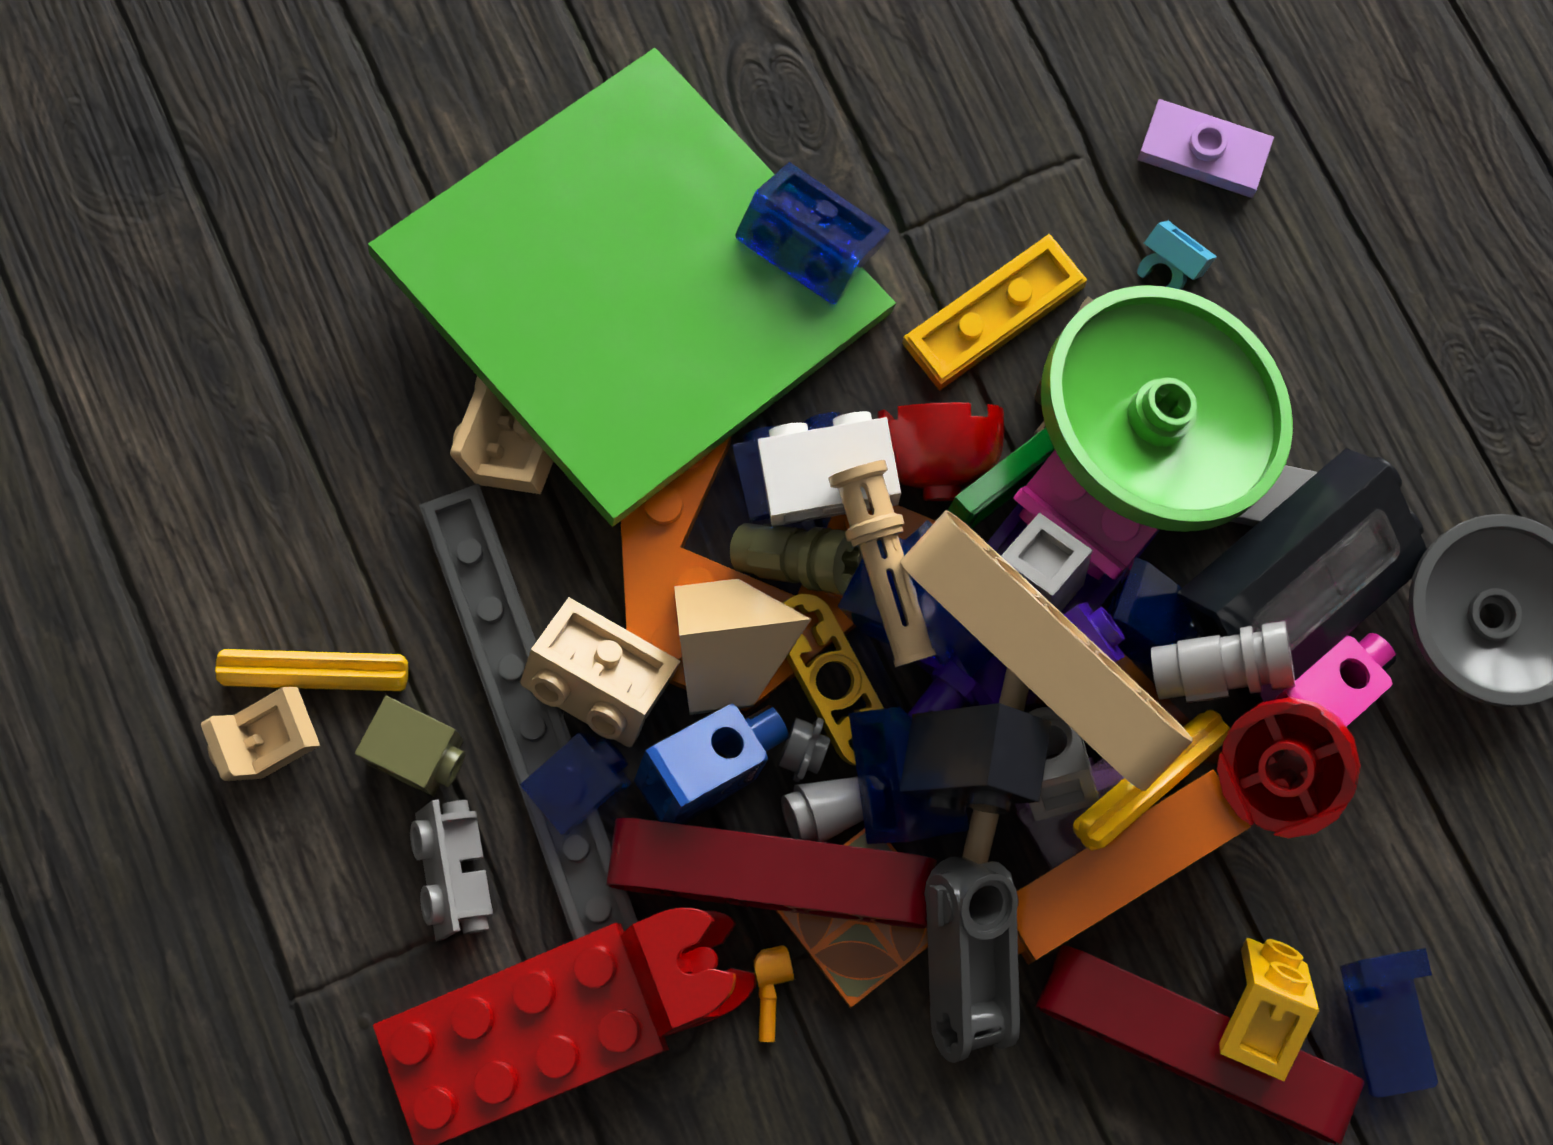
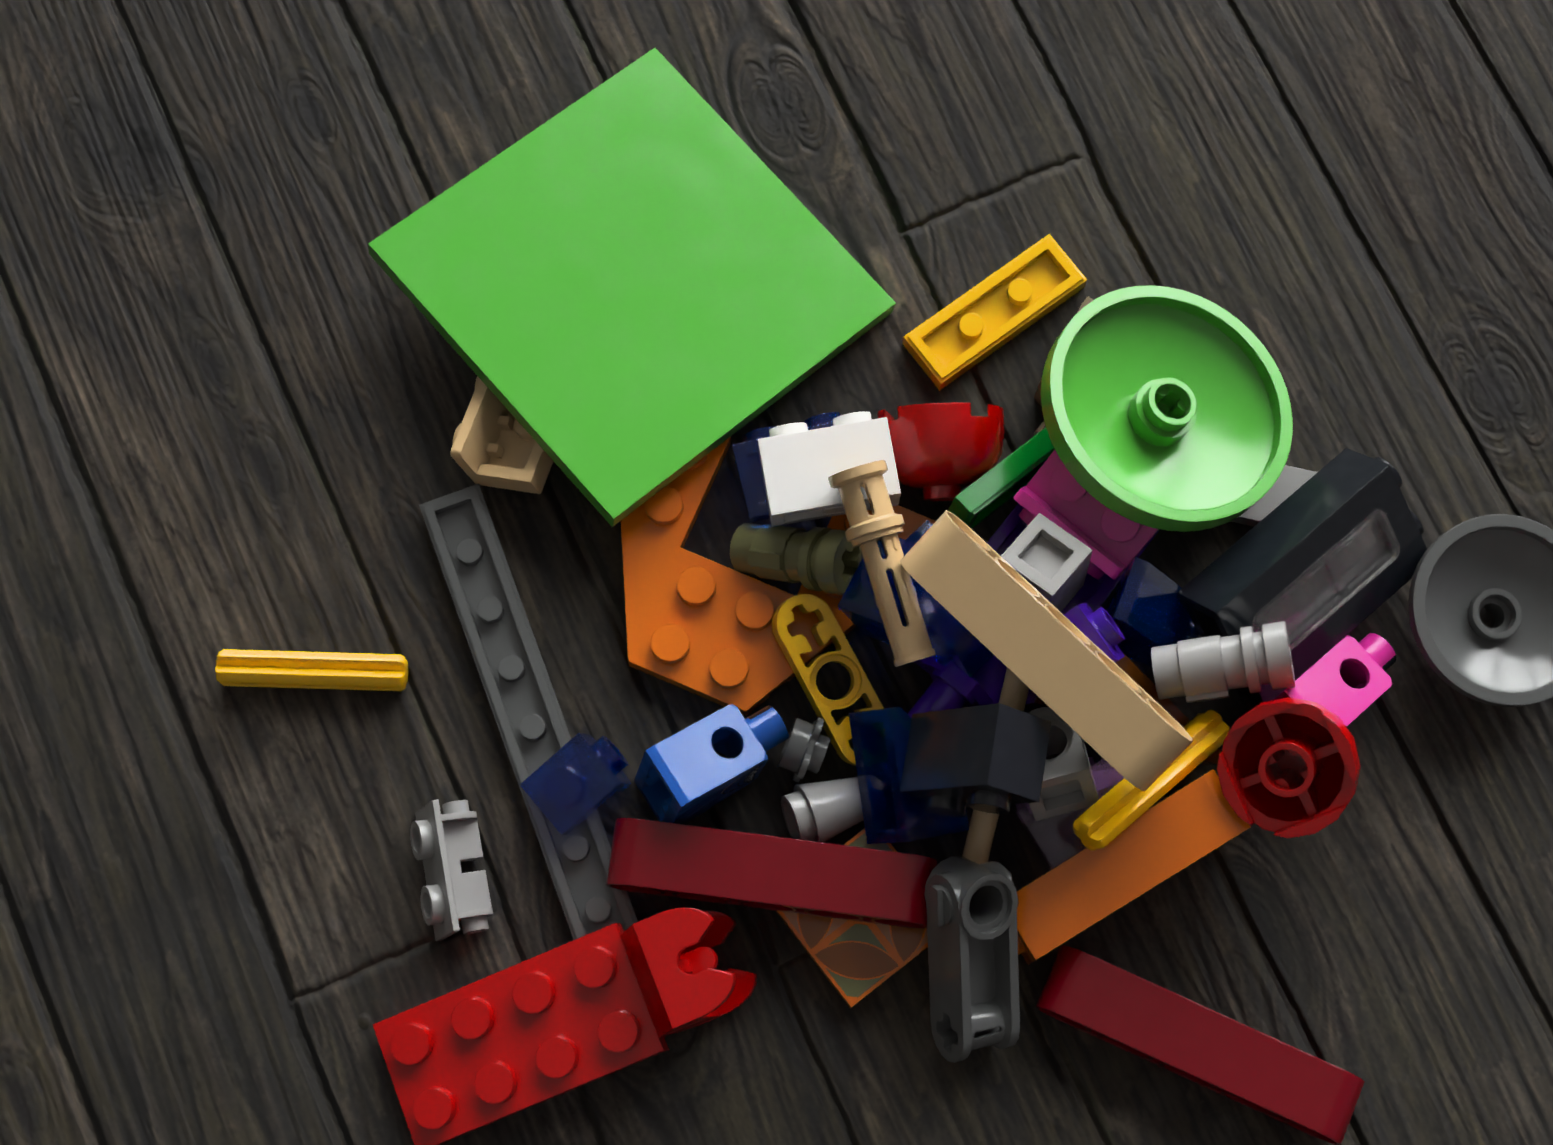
tan bracket [201,687,320,781] -> none
olive brick [354,695,465,797] -> none
tan bracket [520,597,680,747] -> none
tan slope [674,579,811,715] -> none
clear blue bracket [735,162,890,304] -> none
light orange hand [754,945,794,1042] -> none
lavender plate [1137,99,1274,198] -> none
medium azure tile [1137,221,1217,290] -> none
yellow bracket [1219,938,1319,1081] -> none
clear blue bracket [1340,948,1438,1098] -> none

